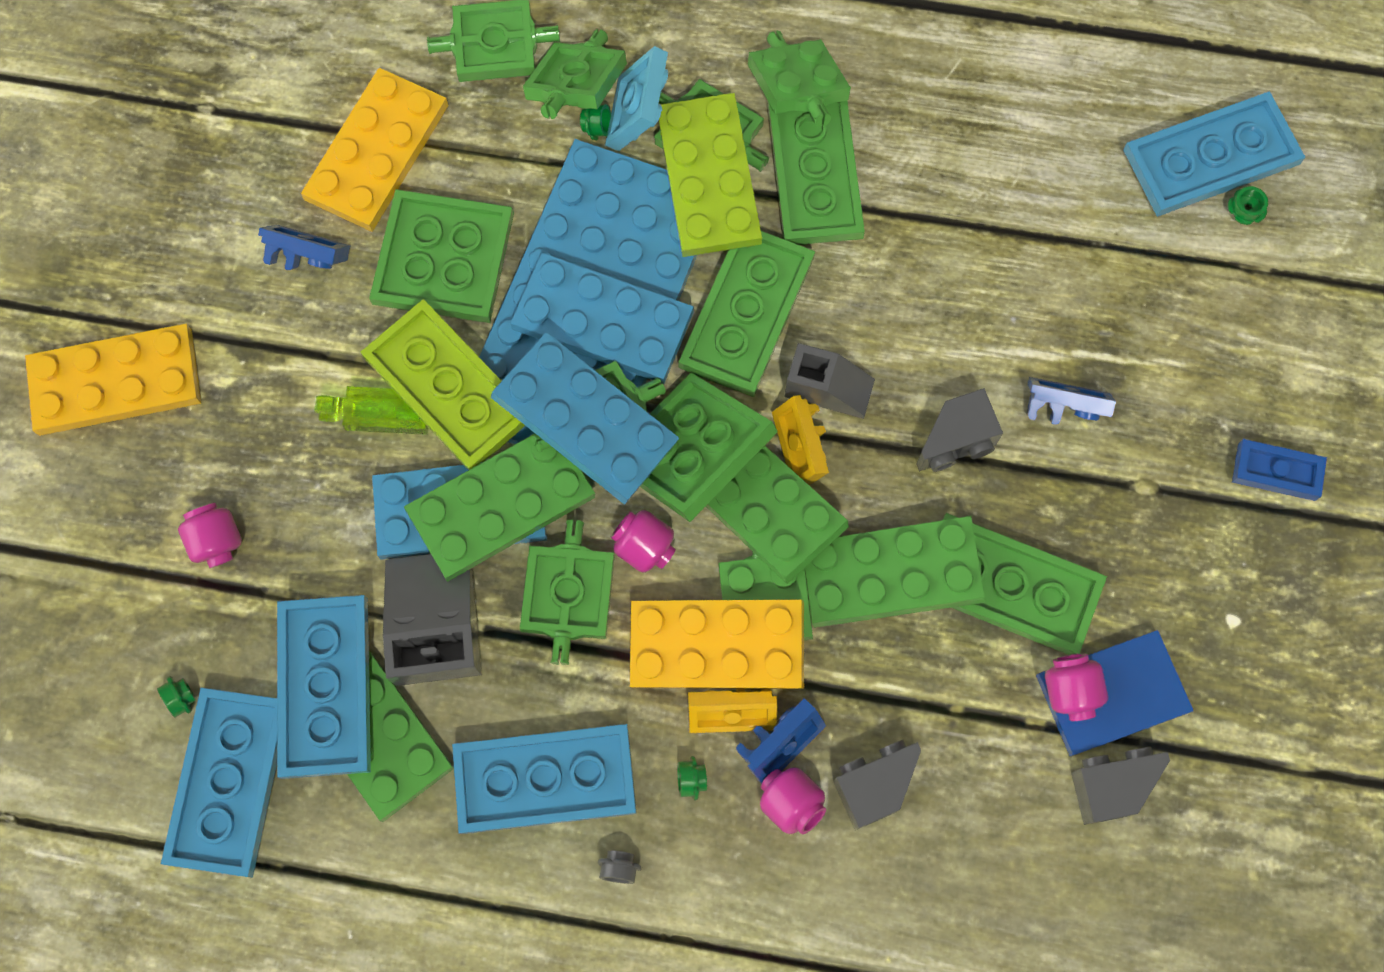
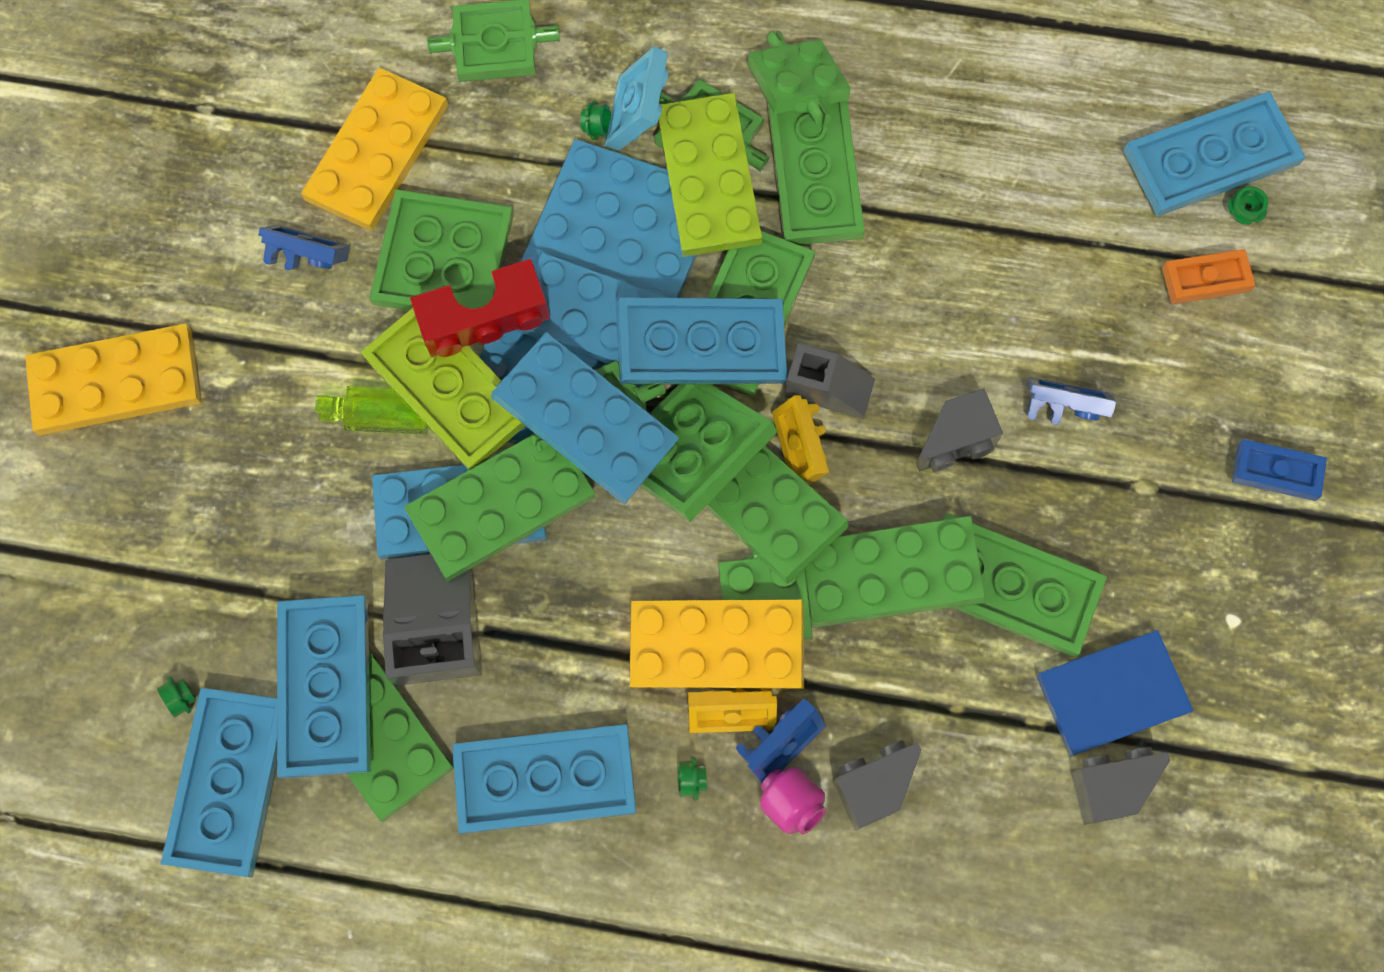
dark pink head [178,503,242,569] -> none
bright green plate [520,520,615,665] -> none
bright green plate [523,29,627,120] -> none
dark grey plate [598,851,641,884] -> none
dark pink head [611,510,676,573] -> none
dark pink head [1045,653,1108,721] -> none
none -> red arch [410,258,550,358]
none -> dark azure plate [616,297,787,384]
none -> orange plate [1162,249,1256,305]

